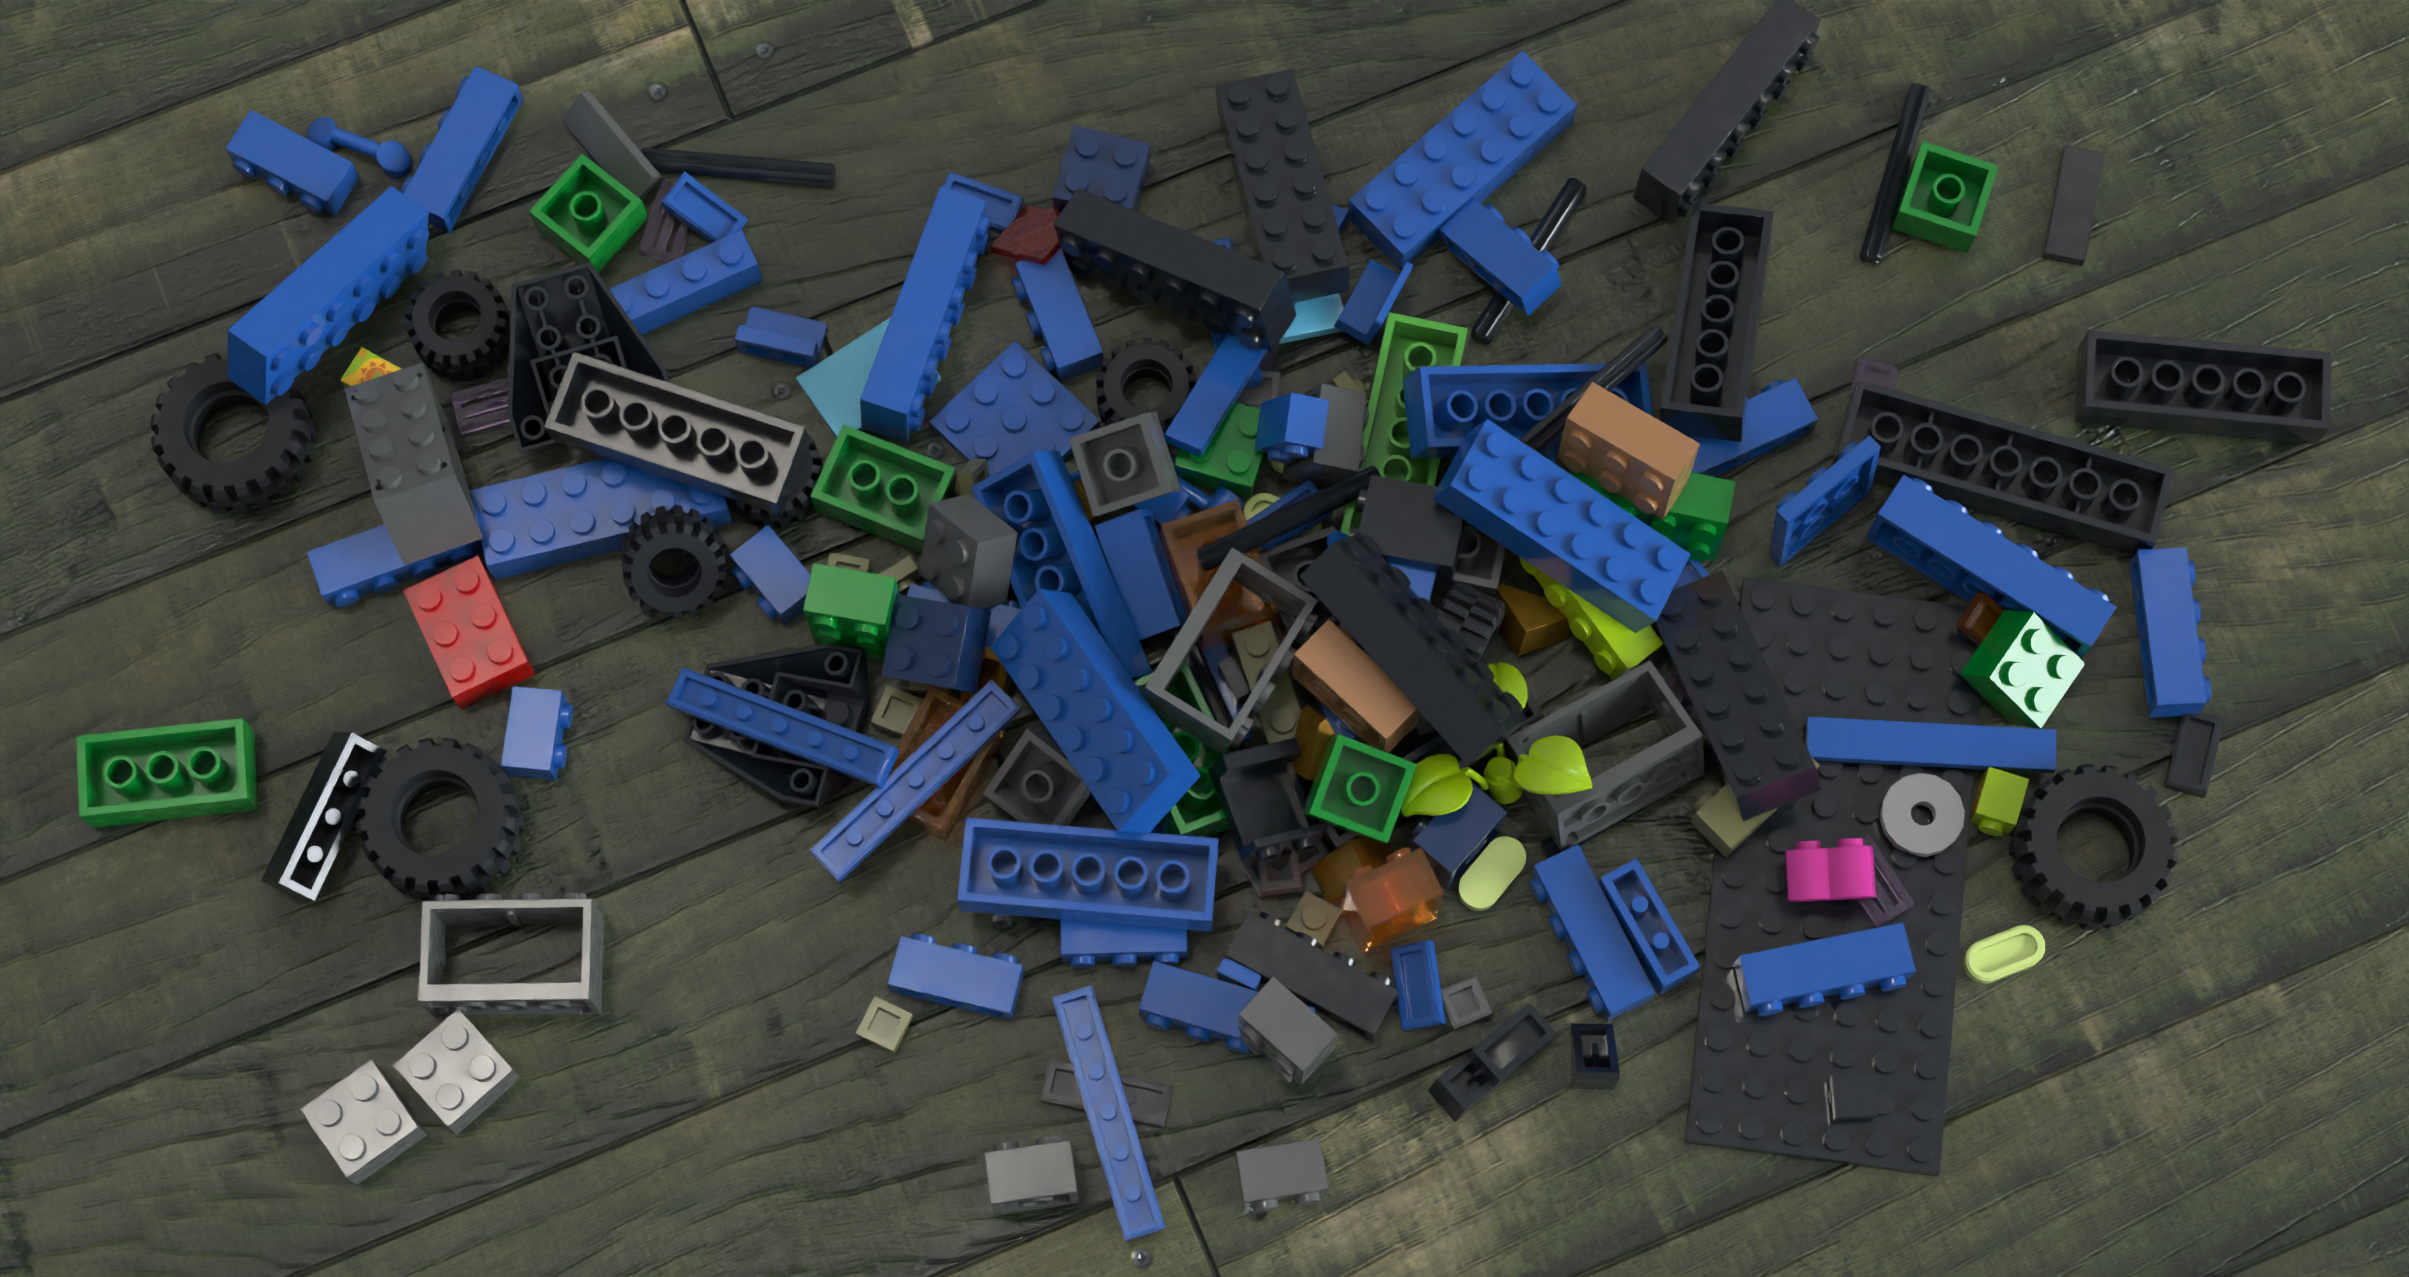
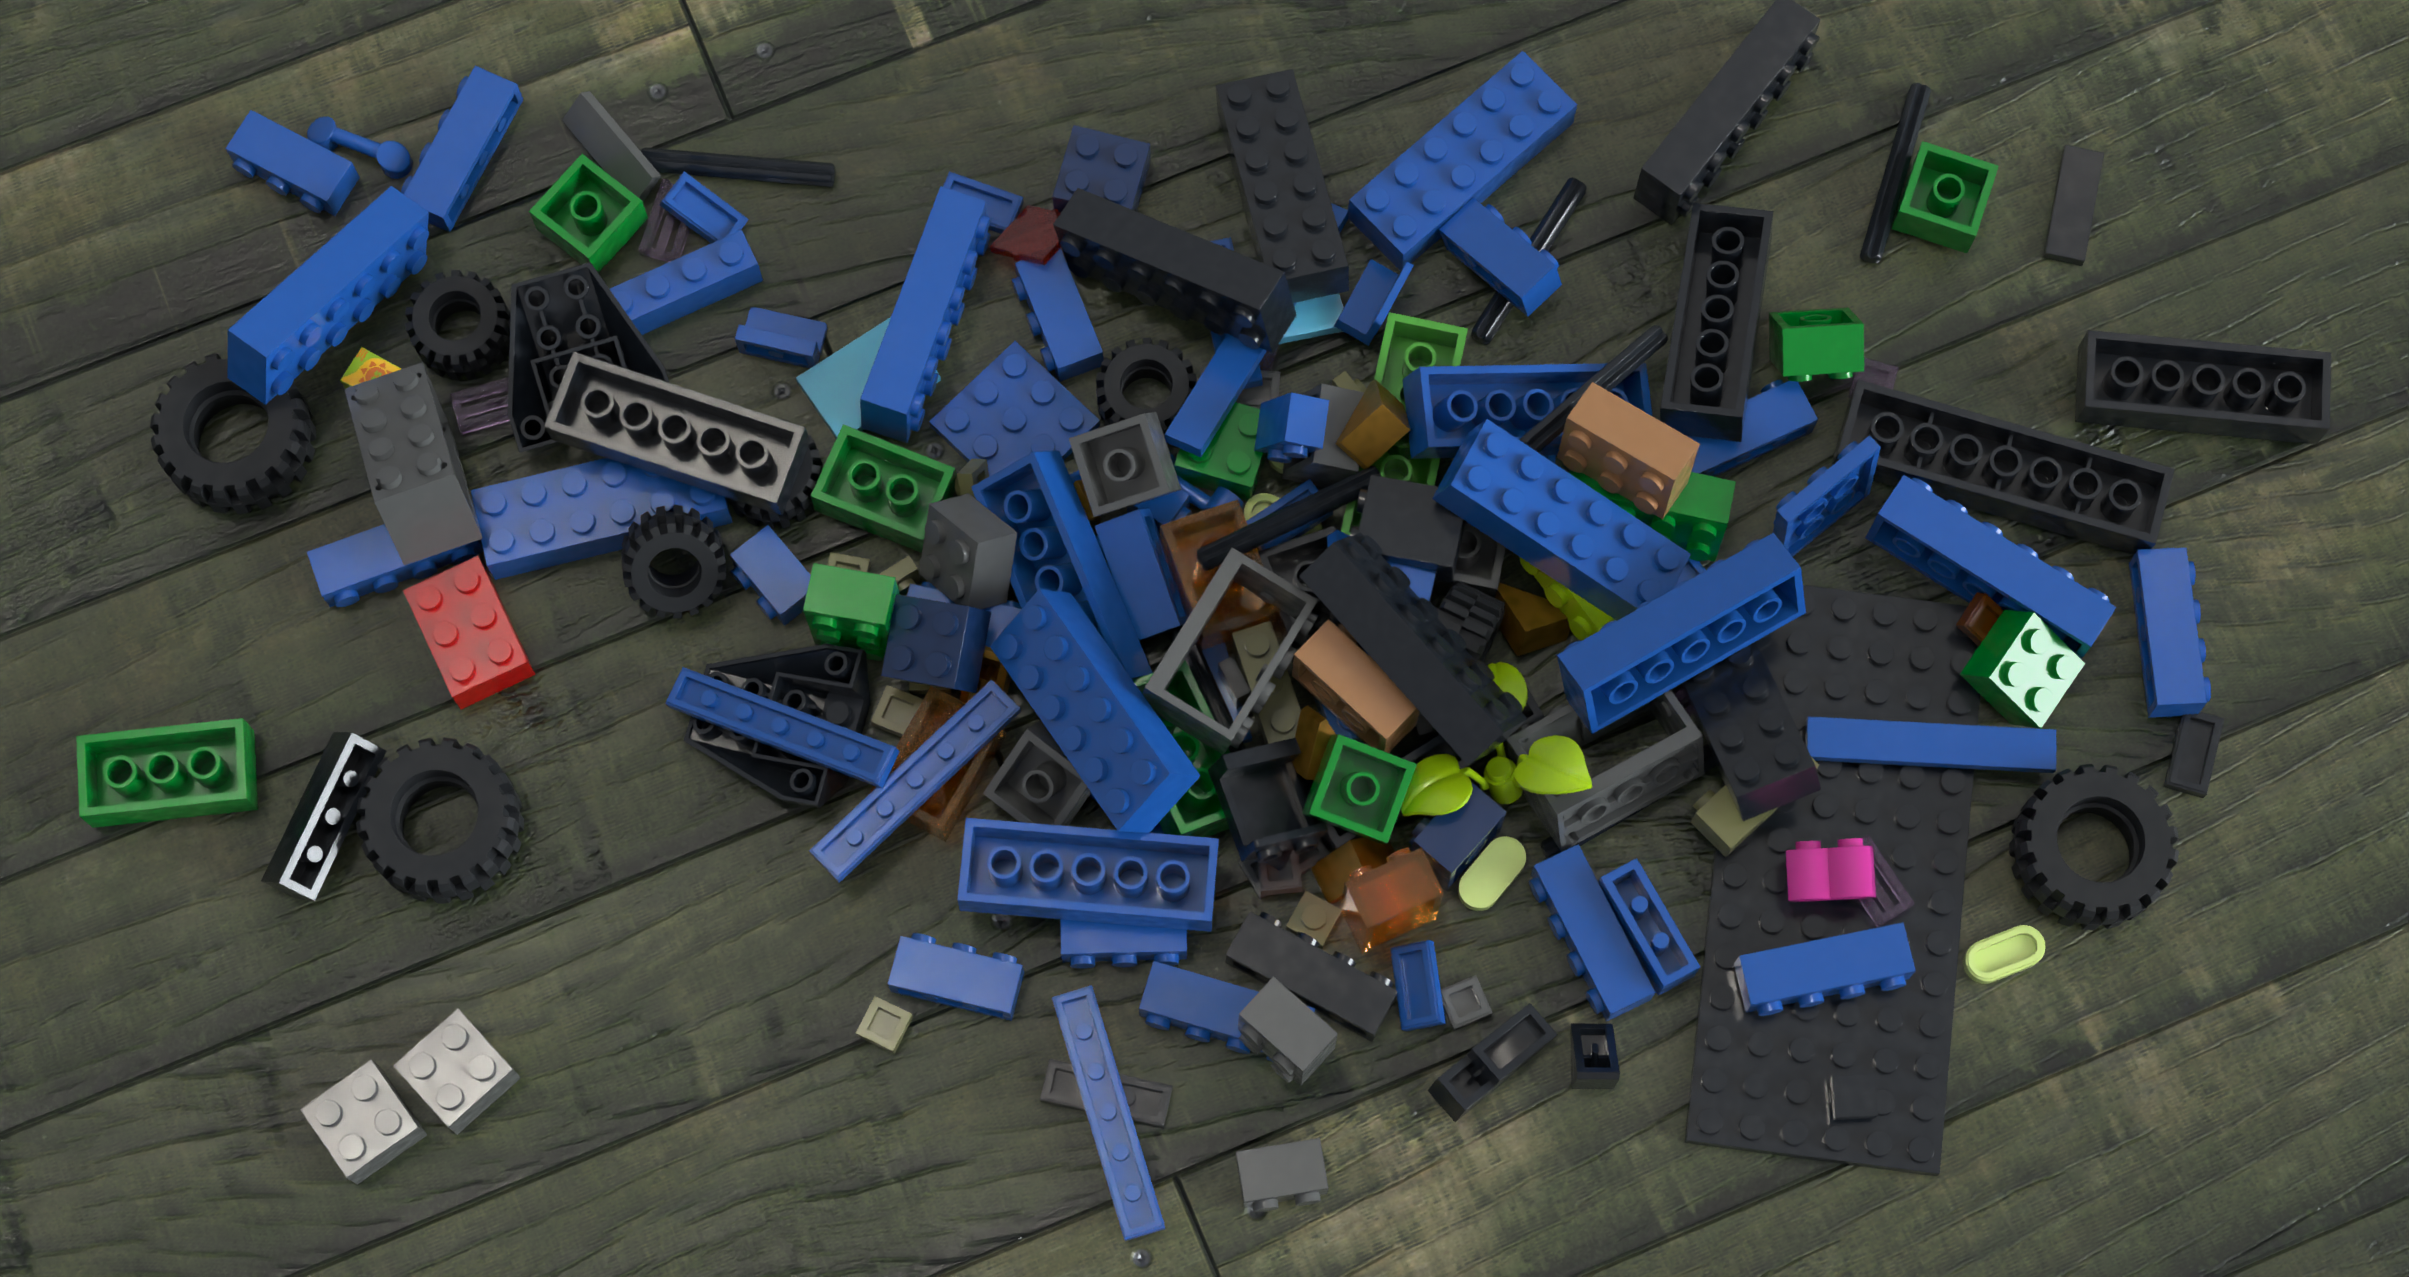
dark grey hose [418,892,604,1017] -> none
brick [501,686,573,780] -> none
brick [985,1135,1079,1215] -> none
blue tile [1217,958,1261,991] -> none
light grey tile [1880,773,1965,857] -> none
lime brick [1970,767,2029,836] -> none
none -> pearl gold slope [1336,380,1410,469]
none -> blue brick [1557,533,1806,734]
none -> green brick [1769,307,1864,382]

